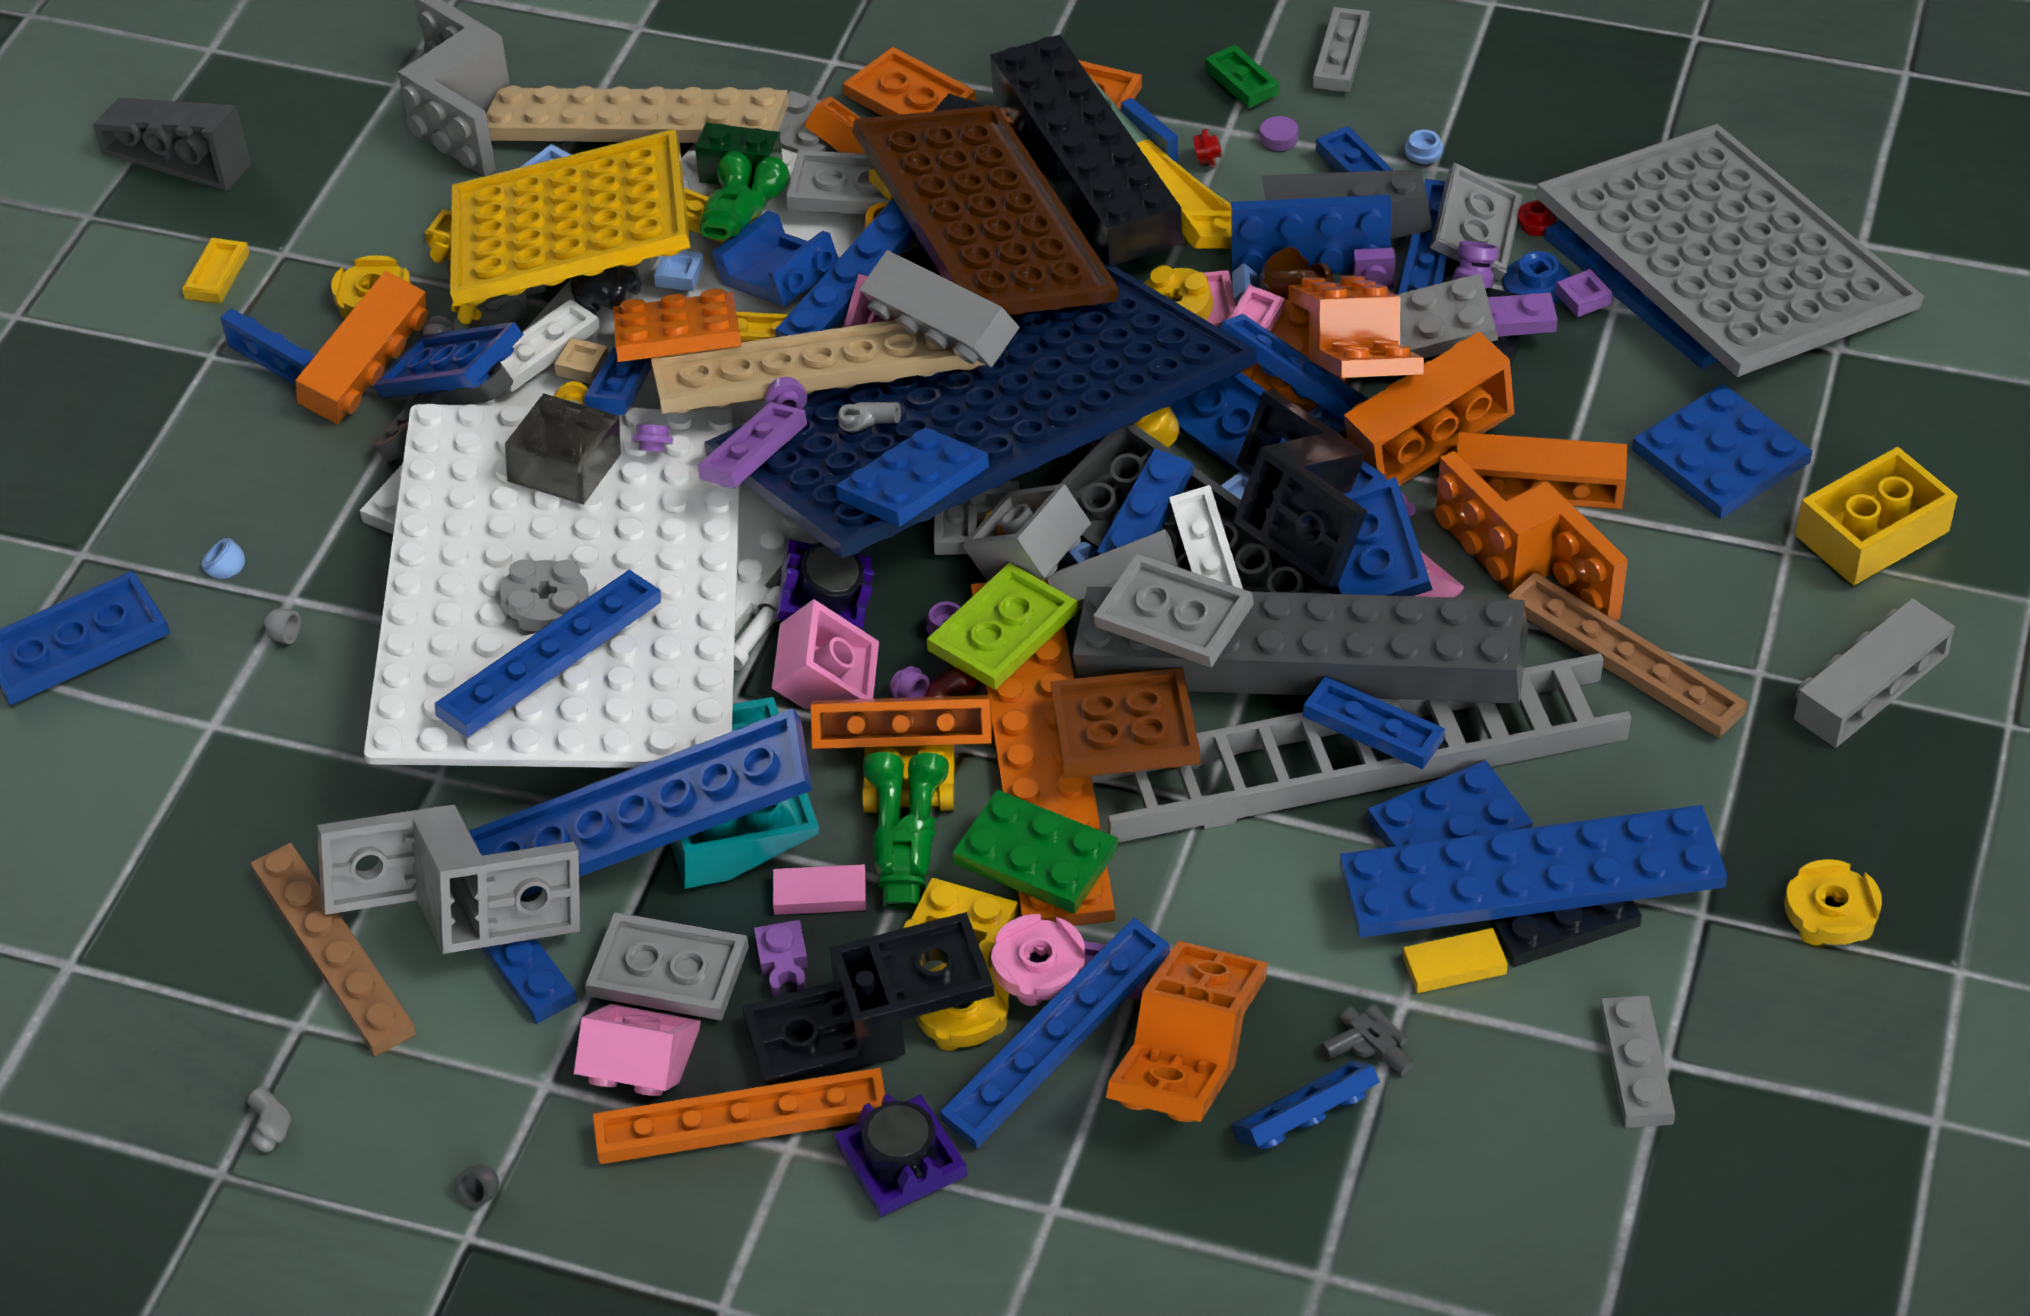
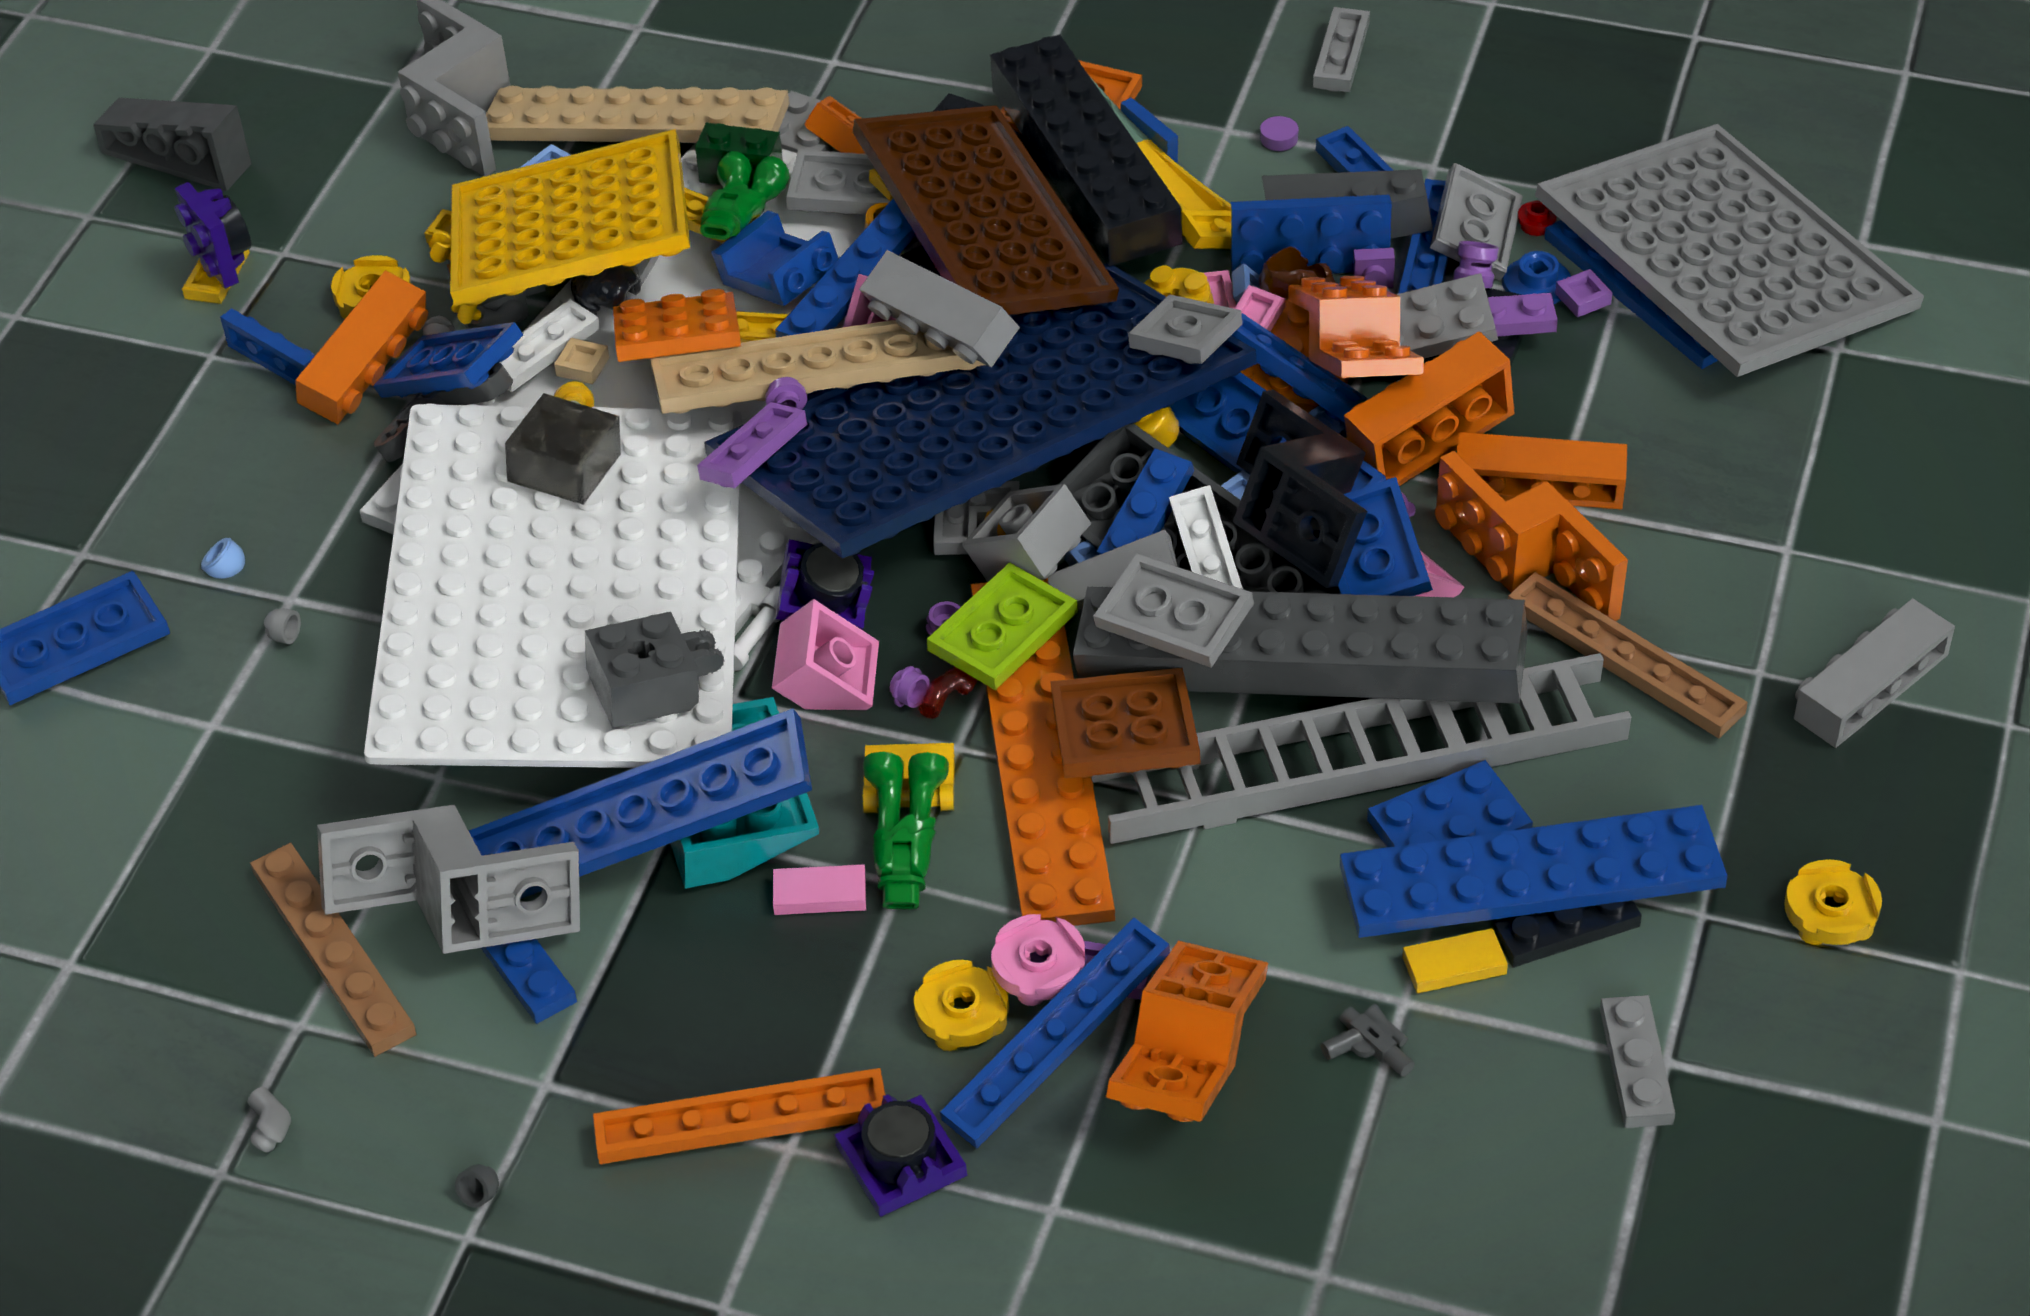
blue plate [435,569,661,738] -> none
light grey plate [500,560,589,633] -> none
bright pink slope [574,1004,701,1096] -> none
blue plate [584,346,652,418] -> none
light grey plate [585,912,749,1021] -> none
medium lavender plate [631,424,673,452] -> none
light blue plate [654,251,704,291] -> none
black bracket [742,912,995,1086] -> none
medium lavender plate [754,920,808,997] -> none
orange brick [810,695,992,749] -> none
blue plate [836,427,989,527] -> none
light grey arm [837,402,901,433] -> none
orange plate [843,47,977,116] -> none
yellow plate [903,877,1018,968] -> none
green plate [952,790,1118,914] -> none
red plate [1193,129,1222,167] -> none
green plate [1205,44,1279,109] -> none
blue plate [1231,1061,1380,1149] -> none
blue plate [1303,676,1445,770] -> none
light blue plate [1405,129,1443,165] -> none
blue plate [1632,383,1812,519] -> none
yellow brick [1795,446,1958,586] -> none
none -> dark purple piece [174,182,252,289]
none -> dark grey hinge [585,611,725,728]
none -> light grey plate [1128,294,1242,364]

